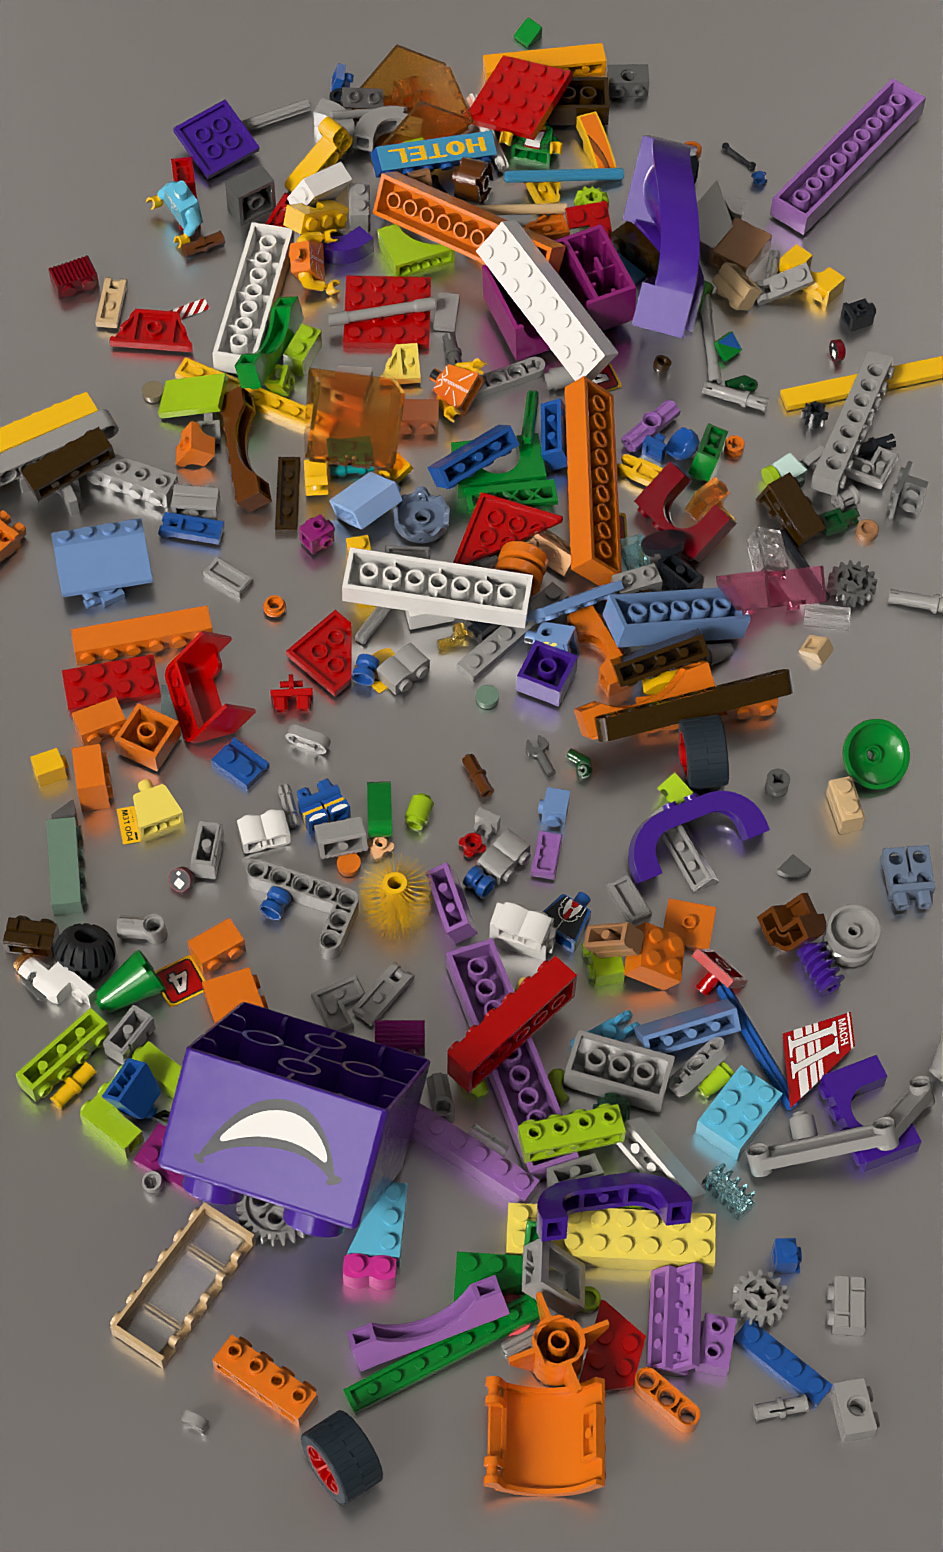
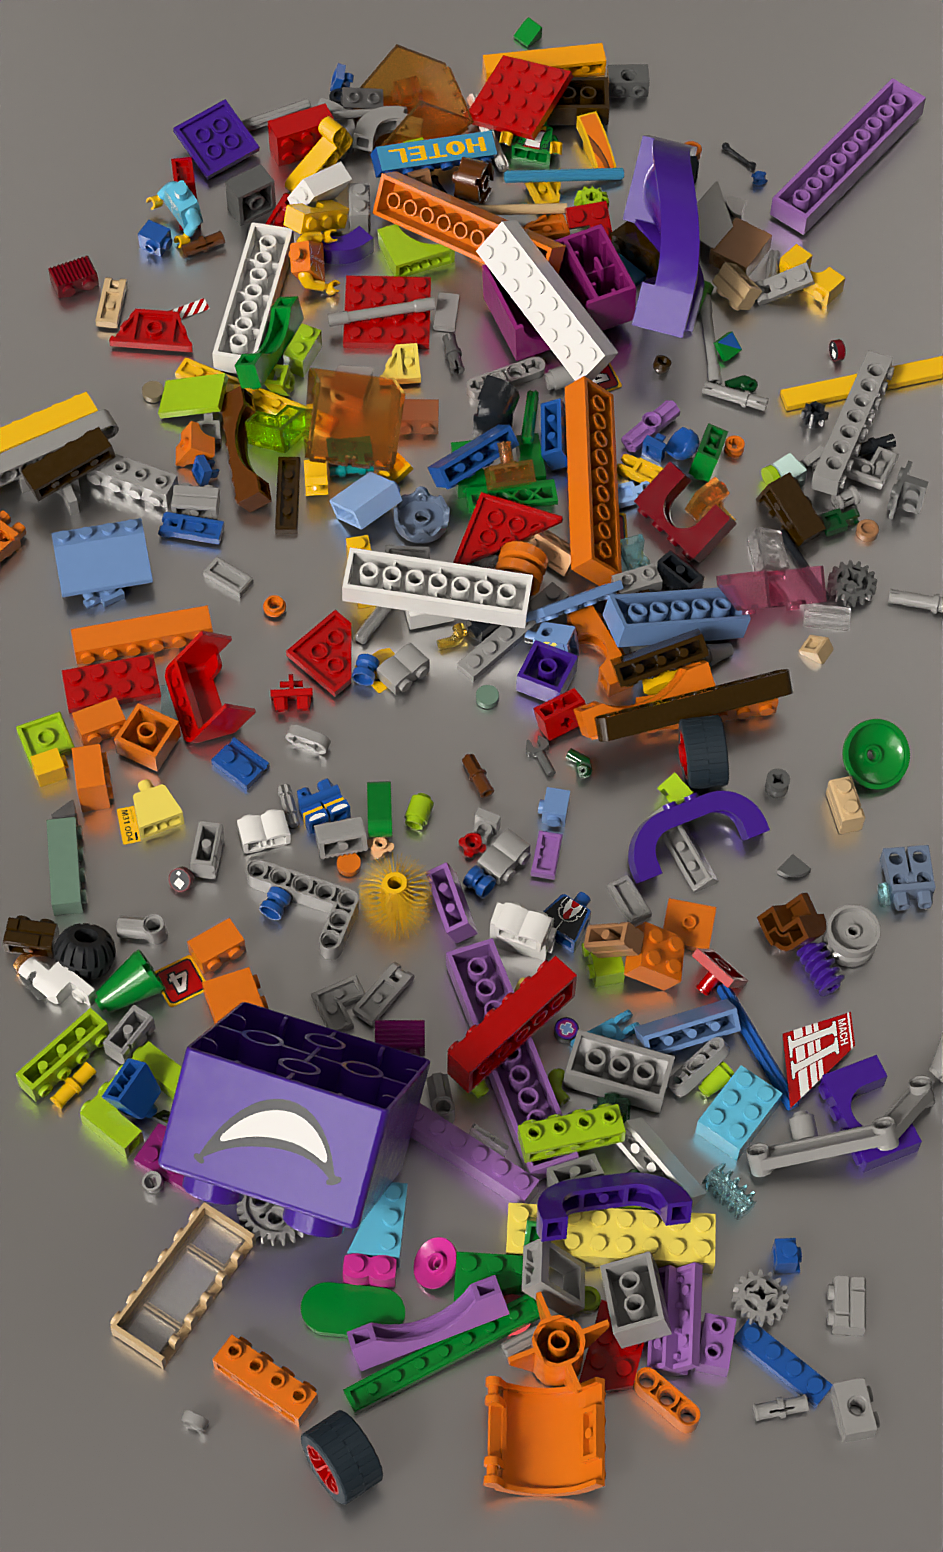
magenta brick [299,514,335,555] -> none
orange torso [429,358,487,423] -> none
black tile [641,530,687,557] -> none
black brick [840,298,876,332] -> none
none -> lime tile [16,711,75,768]
none -> blue brick [138,220,173,257]
none -> blue tile [191,454,220,487]
none -> clear neon green brick [245,404,309,453]
none -> red brick [268,103,334,167]
none -> green tile [301,1282,405,1338]
none -> dark pink dish [414,1237,457,1289]
none -> black brick [473,375,520,437]
none -> clear orange brick [484,441,536,491]
none -> red brick [533,688,586,741]
none -> tile [554,1017,579,1043]
none -> light grey brick [600,1251,672,1348]
none -> light blue plate [618,481,650,508]
none -> clear light blue tile [877,882,890,907]

